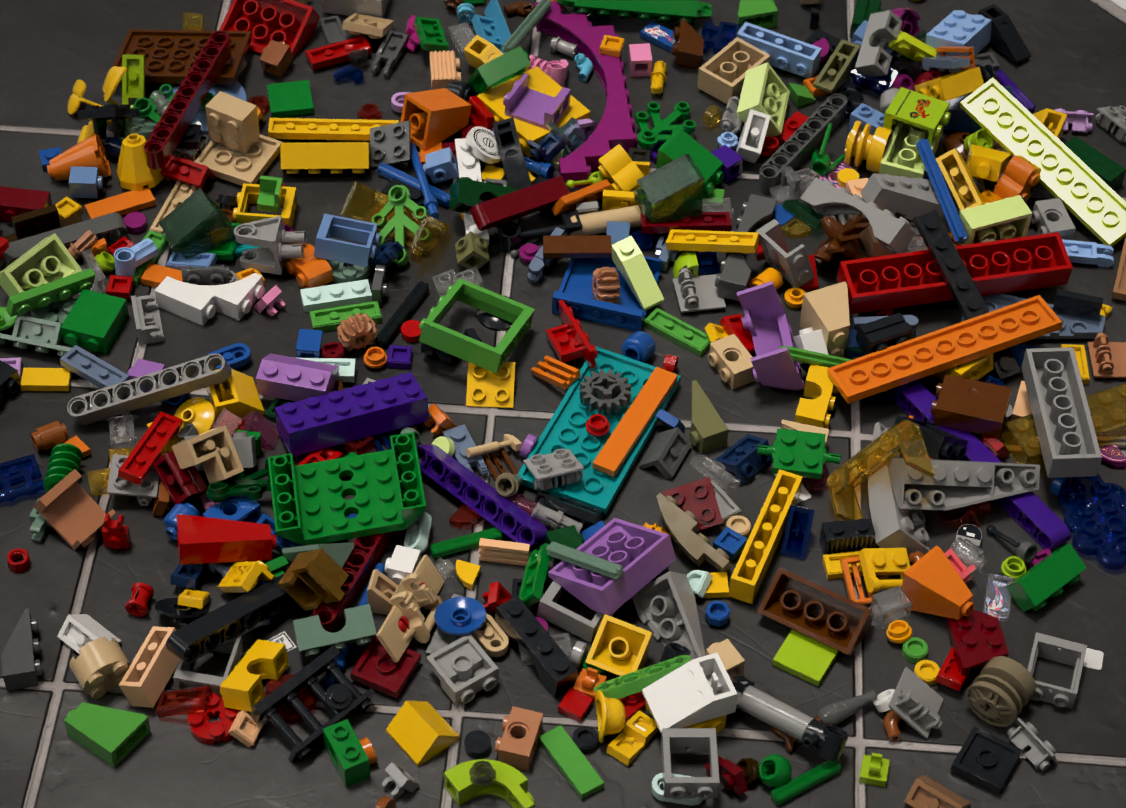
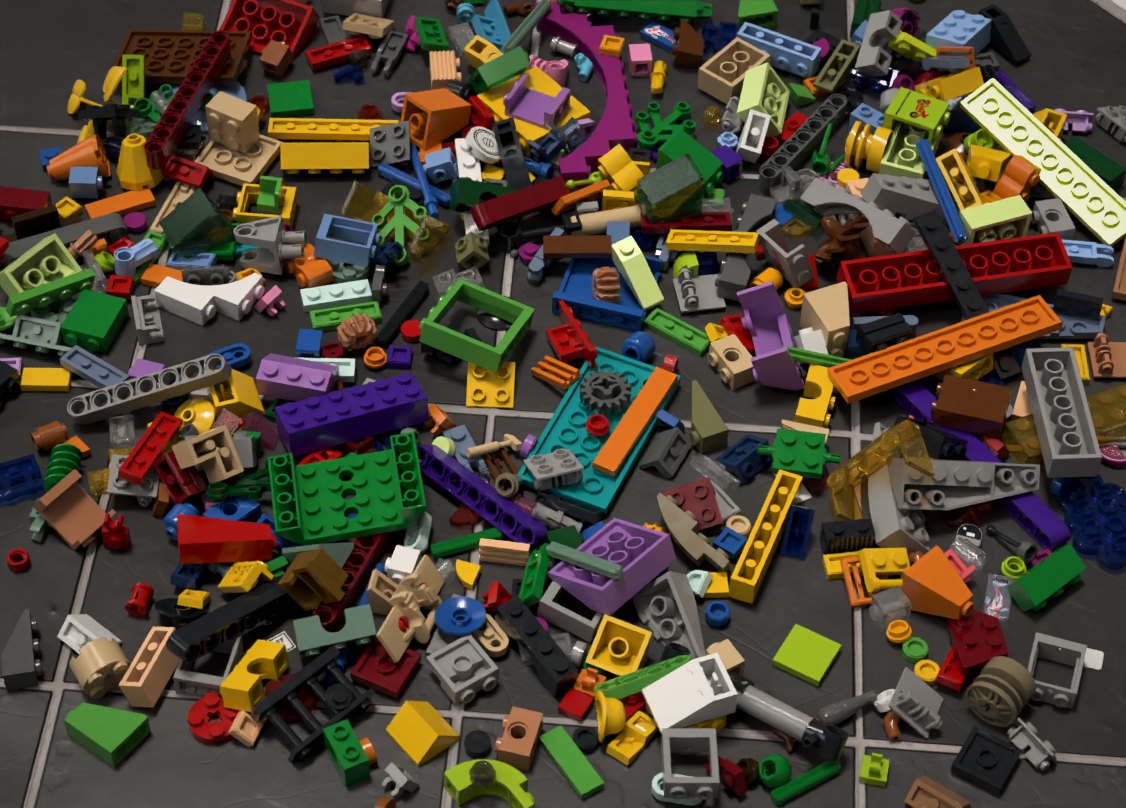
clear red tile [155,686,213,718] -> none
reddish brown slope [757,567,874,656] -> none

